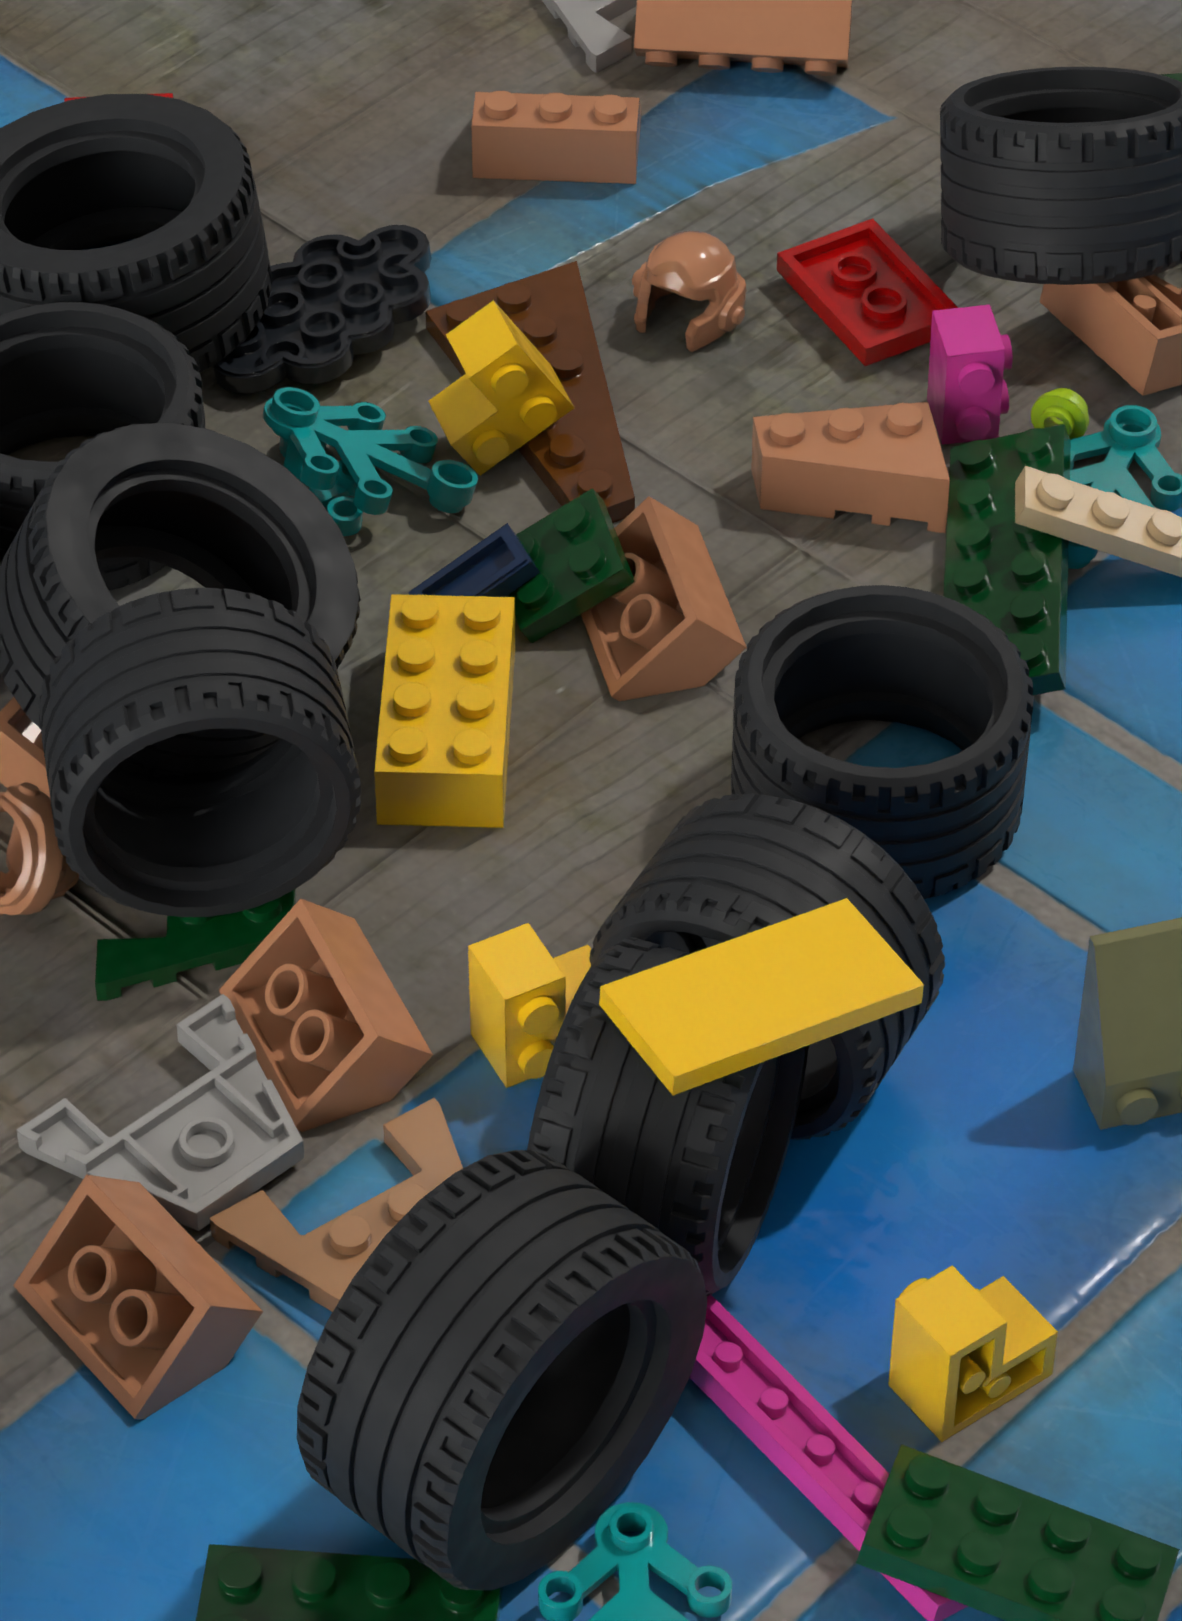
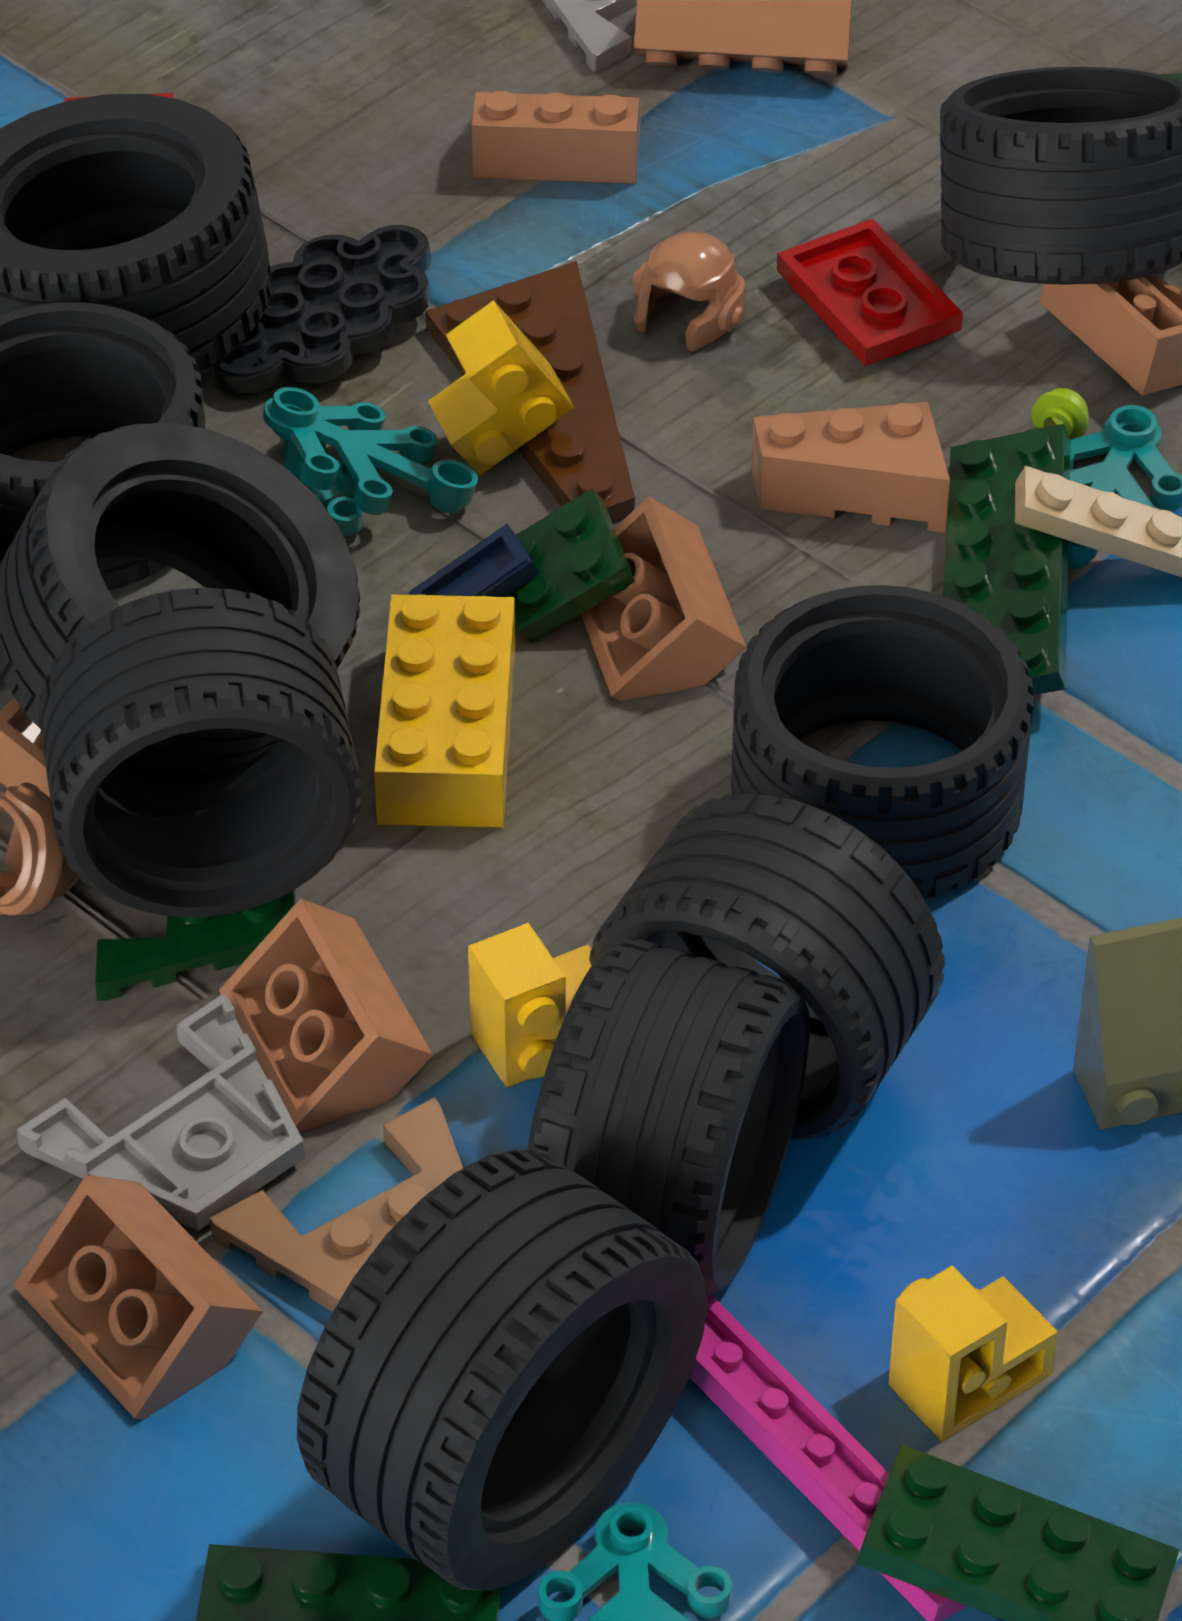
yellow tile [599,898,924,1095] -> none
dark pink brick [927,304,1013,445] -> none

